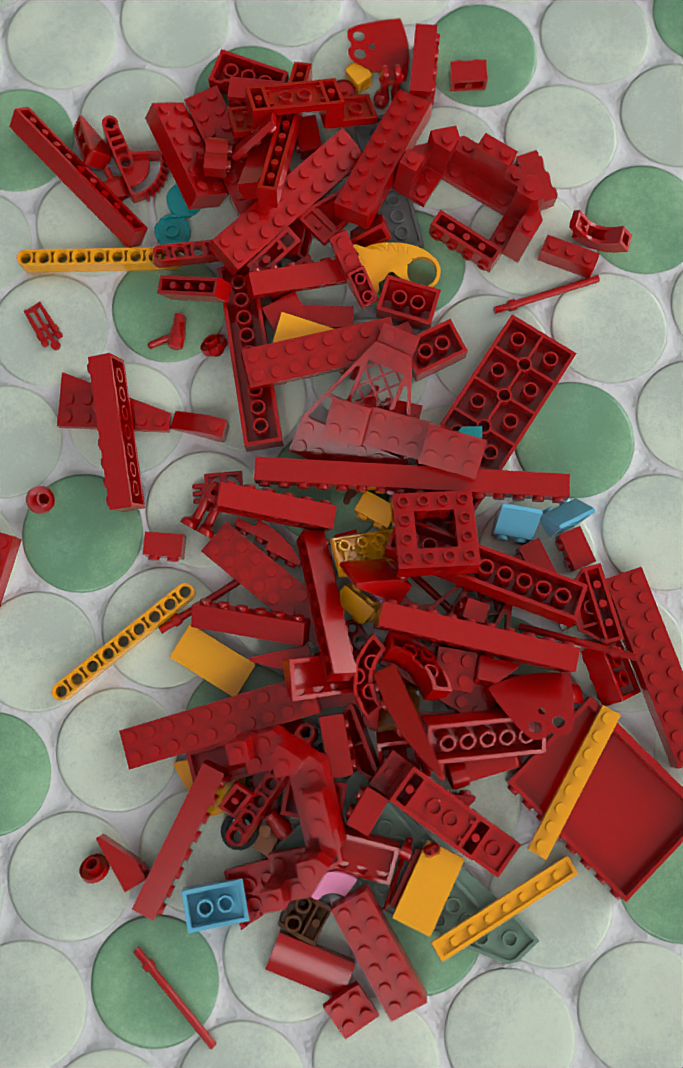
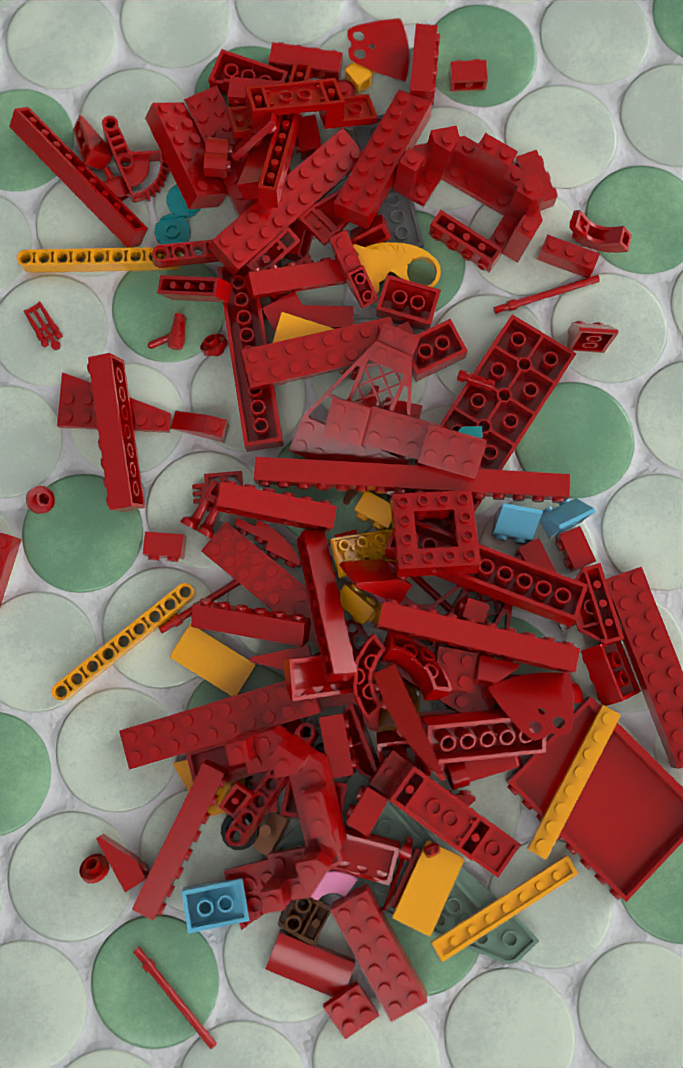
red cone [264,809,293,840] -> none
red piece [373,64,405,109] -> none
red bar [518,623,637,661] -> none
none -> red brick [268,42,343,81]
none -> red axle [457,370,495,391]
none -> red slope [567,321,618,353]

